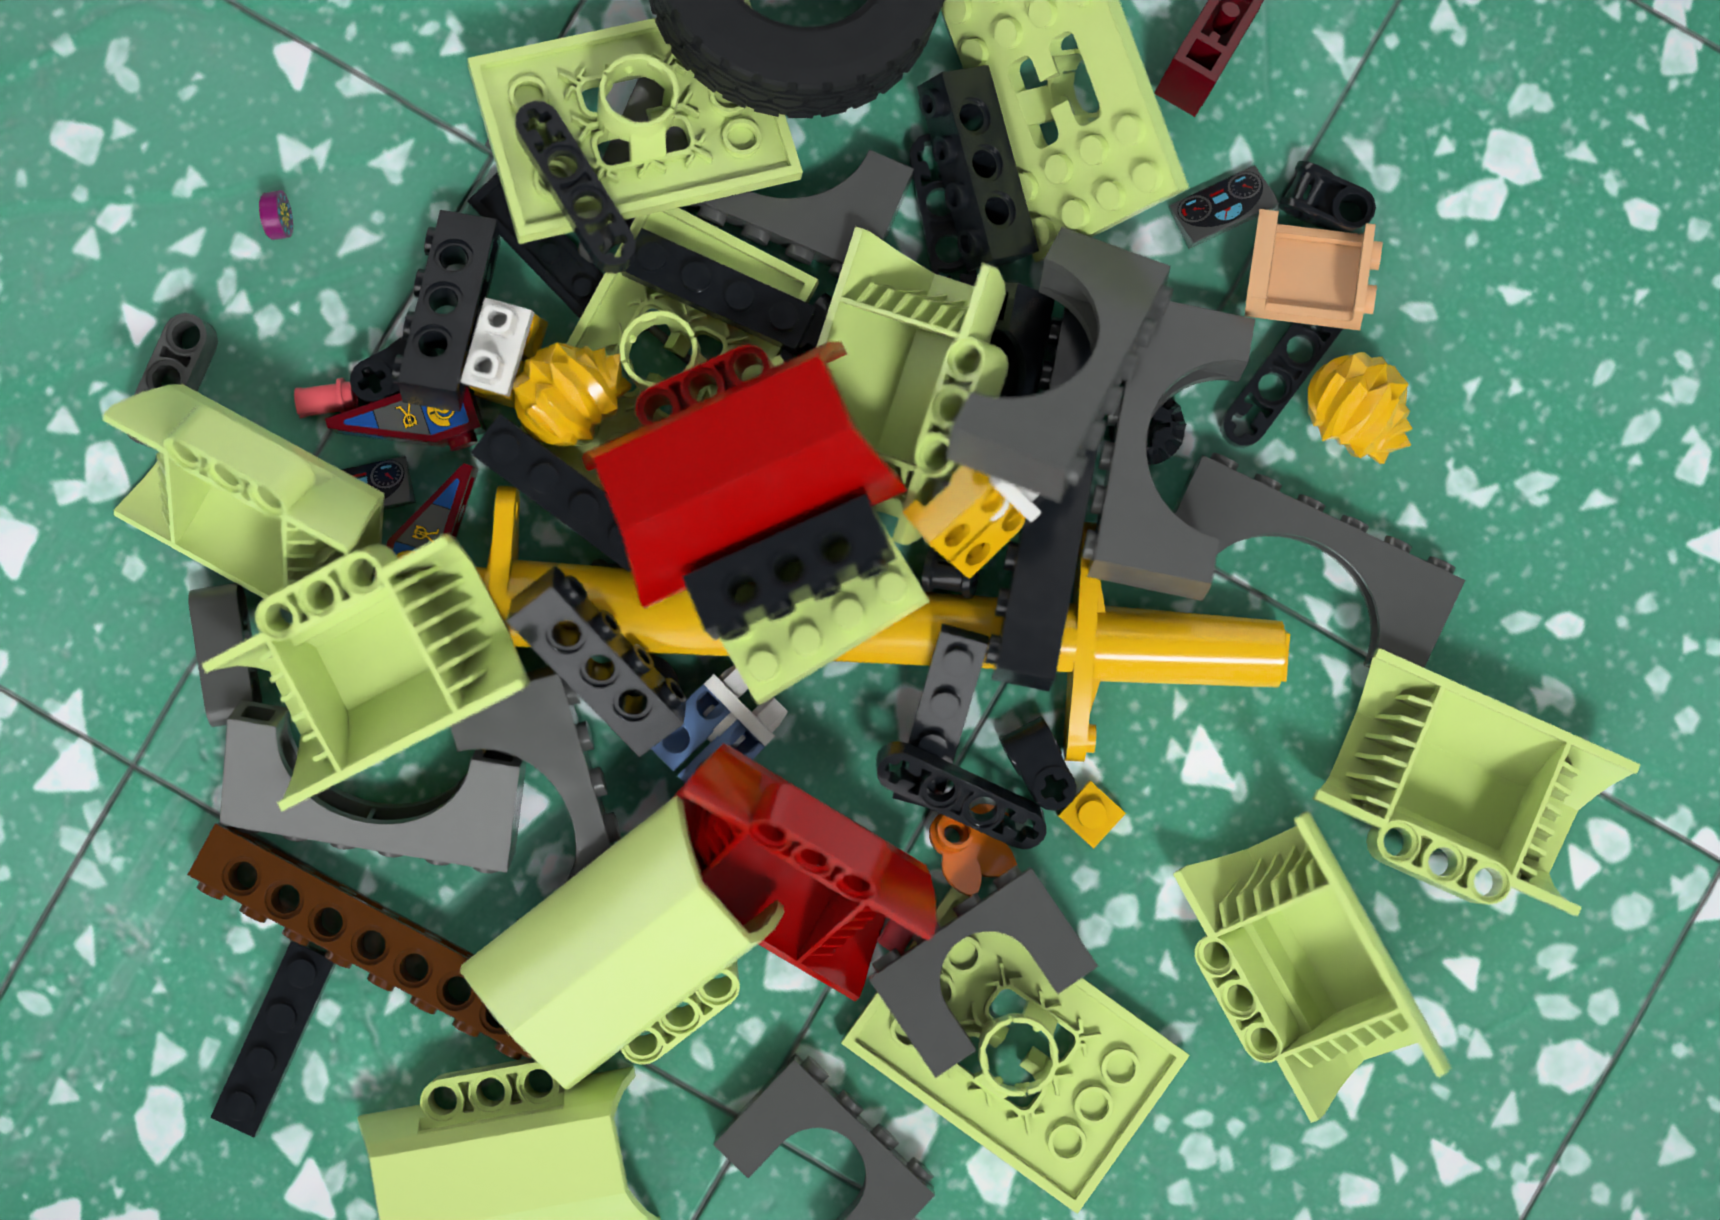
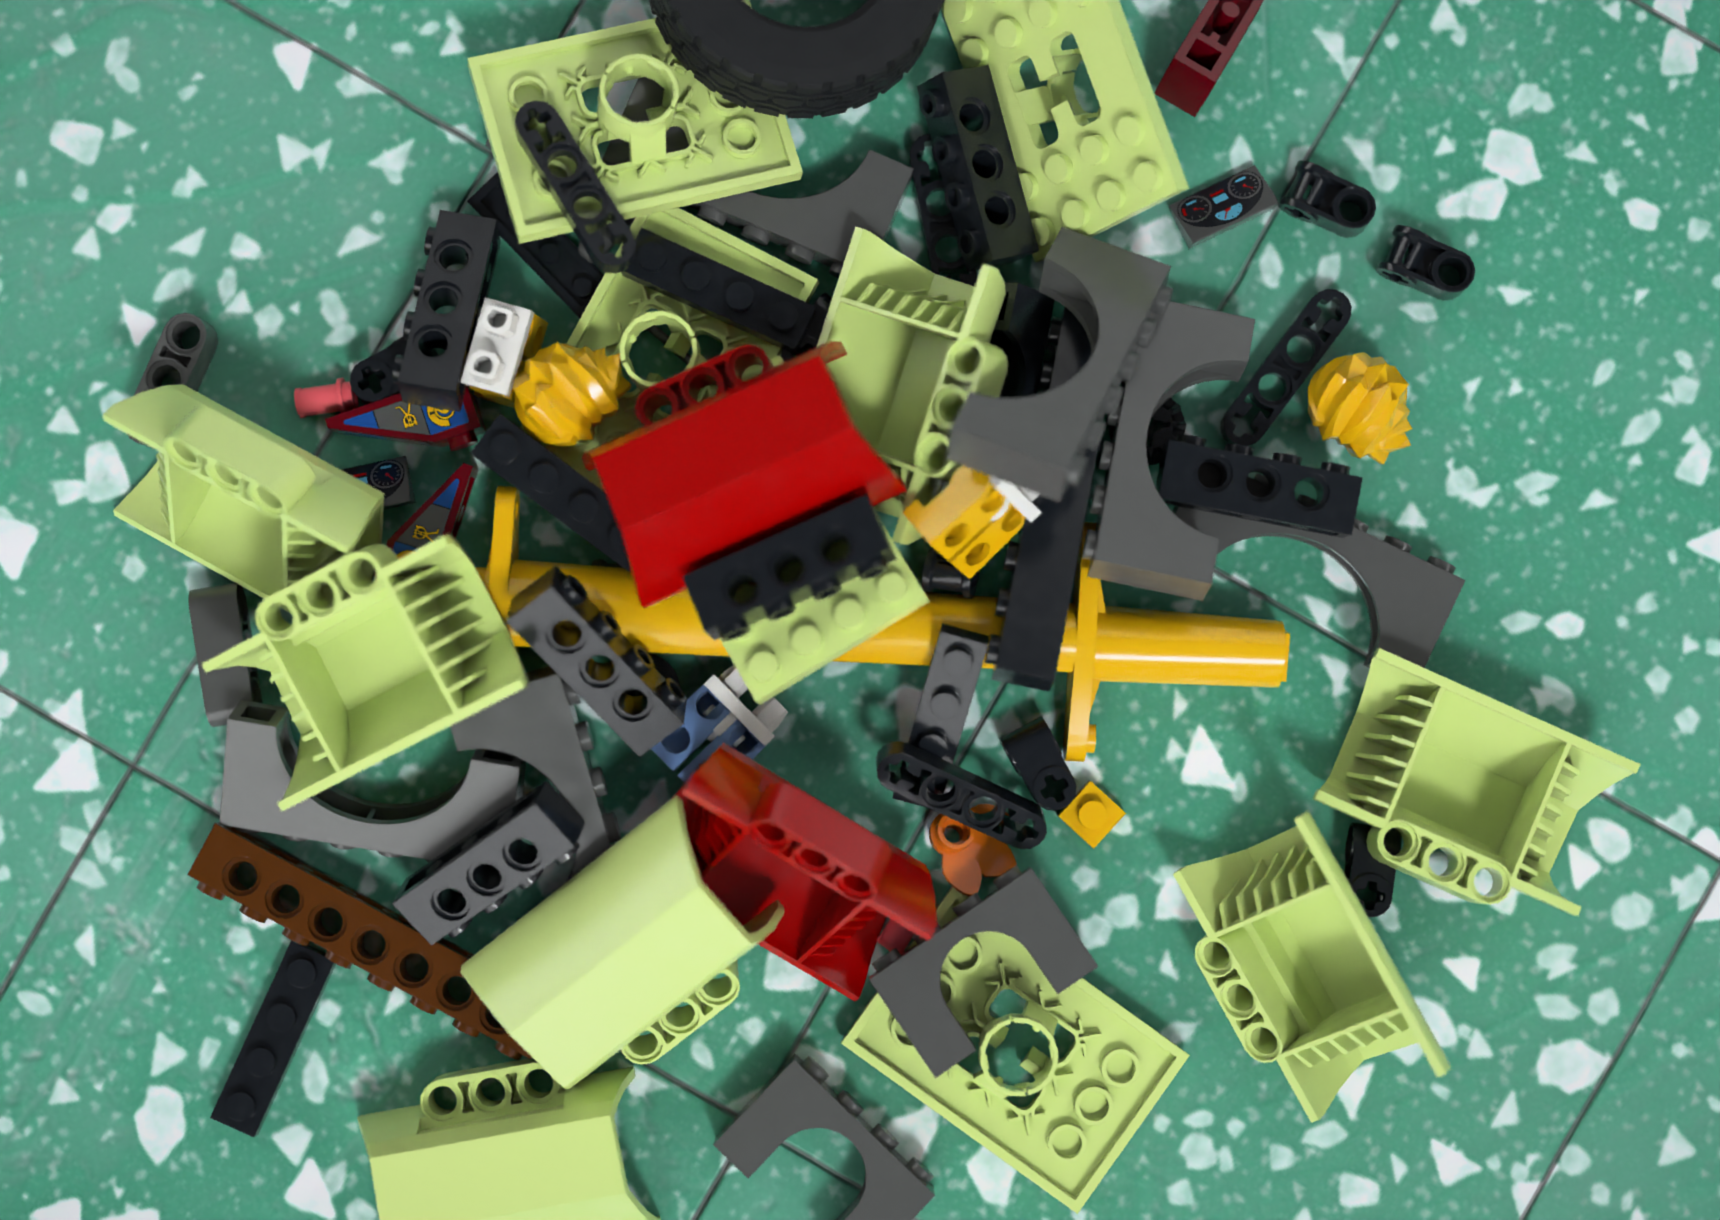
magenta tile [259,190,293,240] -> none
light nougat panel [1245,209,1383,331] -> none
none -> black brick [392,780,585,945]
none -> black brick [1156,434,1363,538]
none -> black piece [1344,822,1402,917]
none -> black piece [1376,225,1475,301]

